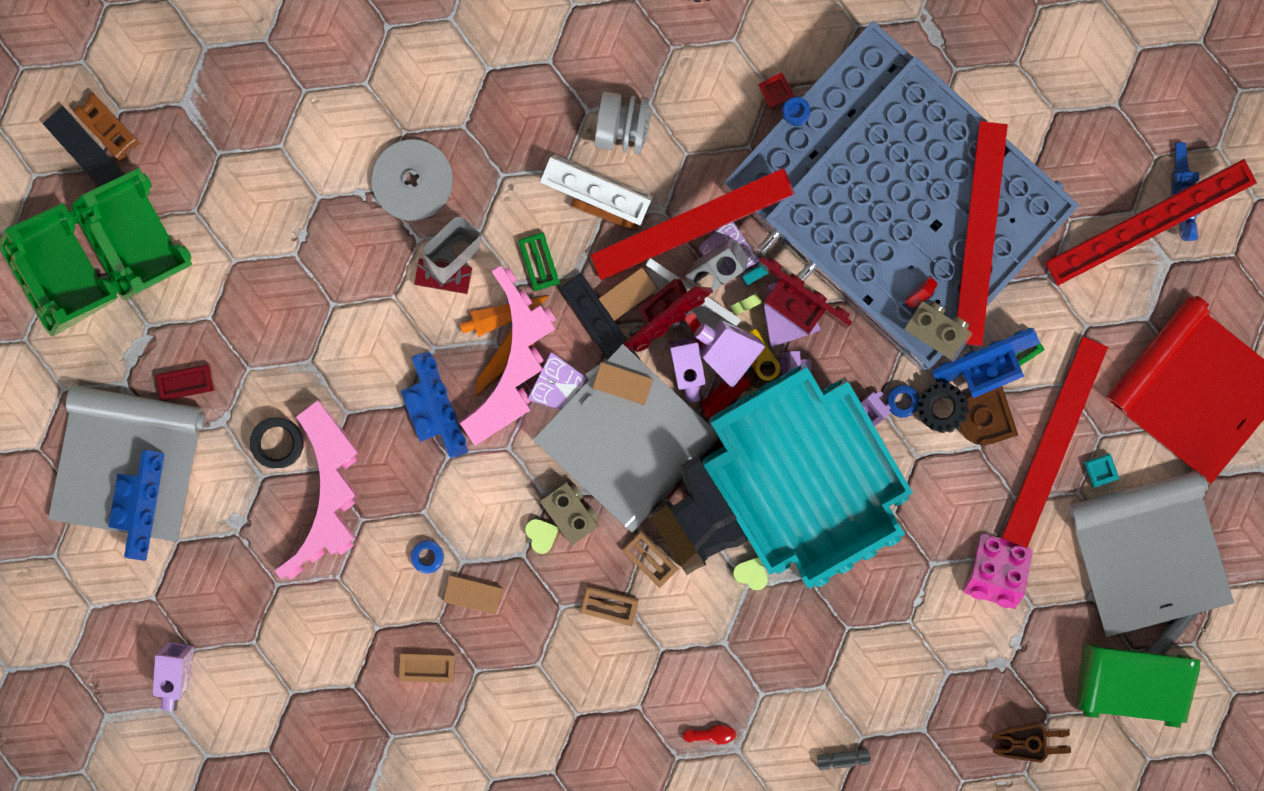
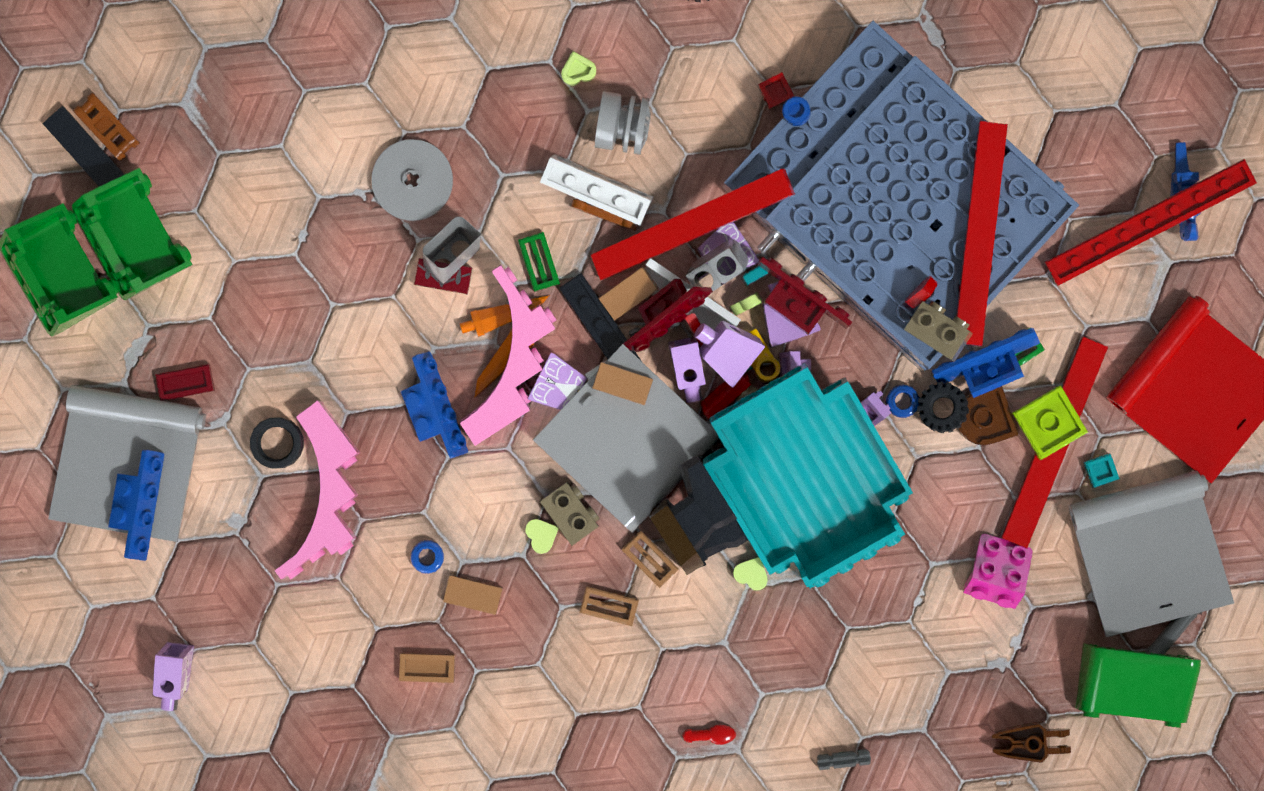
none -> yellowish green tile [561,51,596,86]
none -> lime tile [1012,385,1088,460]

